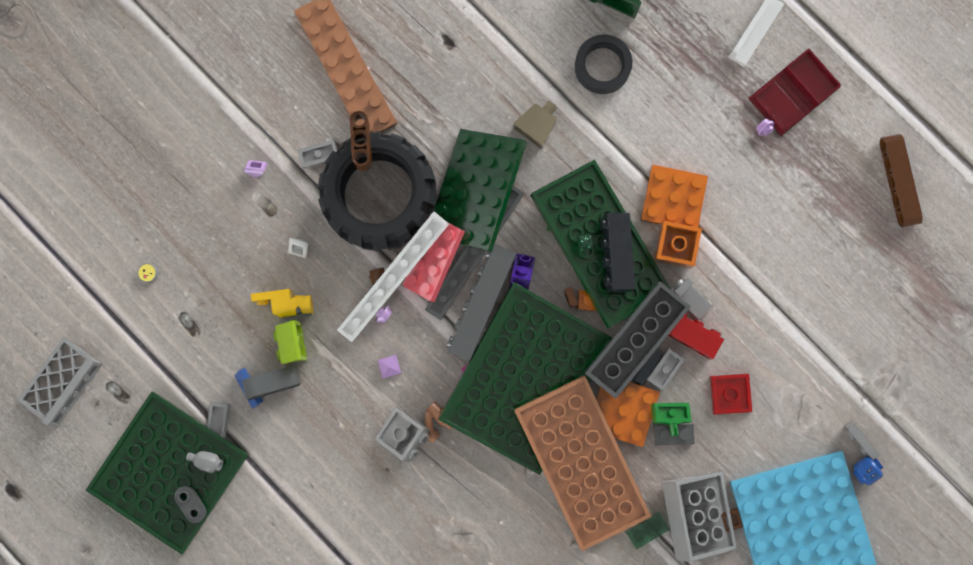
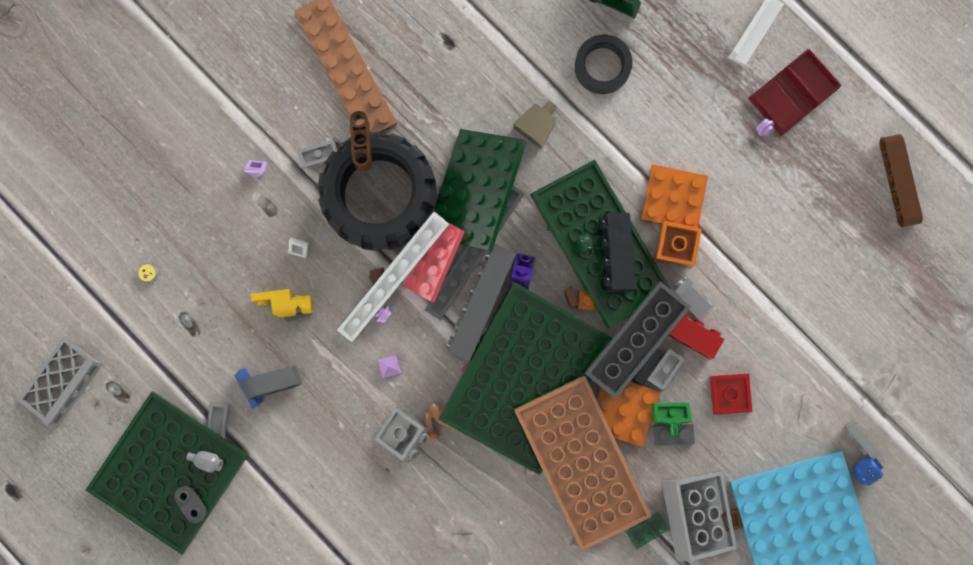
lime slope [273,320,307,364] -> none

